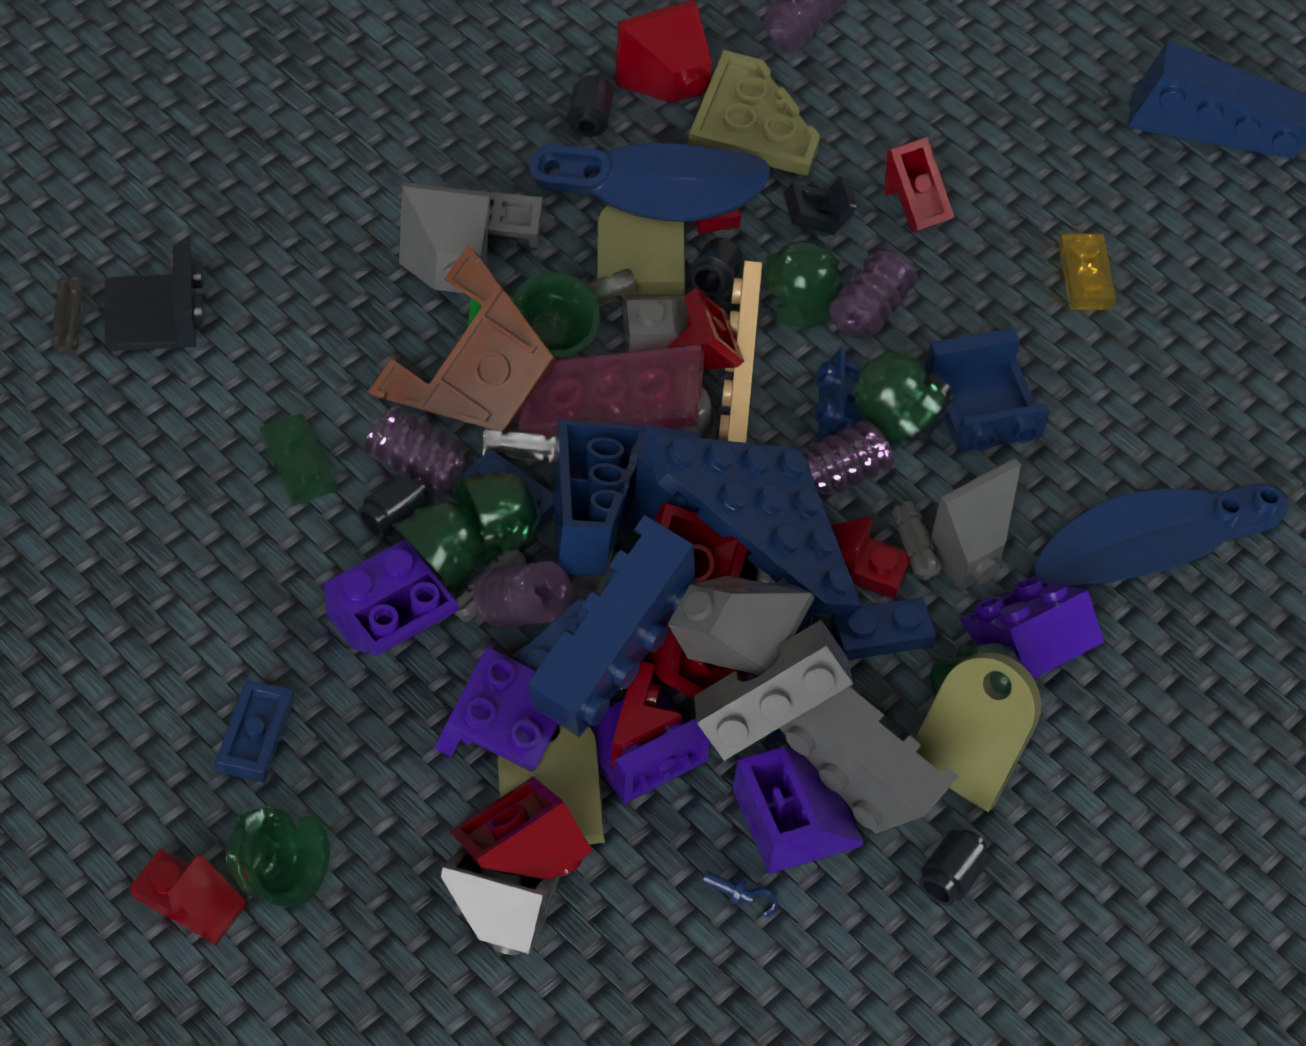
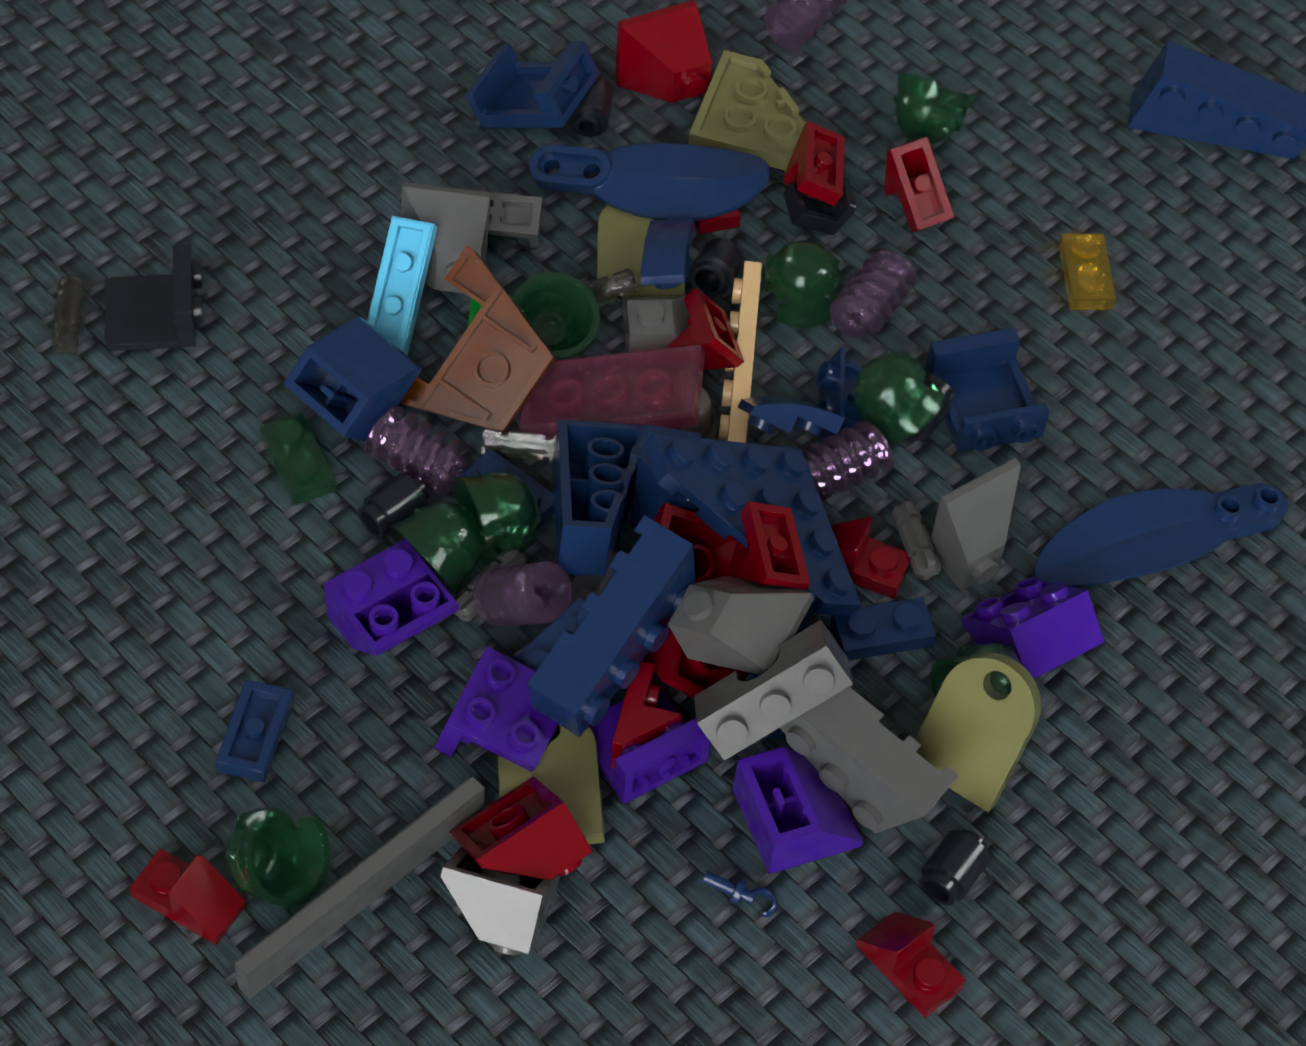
none -> dark grey tile [234,777,485,999]
none -> dark blue slope [284,316,422,443]
none -> medium azure tile [367,216,438,356]
none -> dark blue panel [466,41,600,128]
none -> dark blue slope [640,218,695,289]
none -> dark red slope [734,501,810,590]
none -> dark blue slope [738,396,845,436]
none -> dark red slope [783,121,845,206]
none -> dark red slope [856,912,966,1019]
none -> clear green helmet [892,73,978,145]

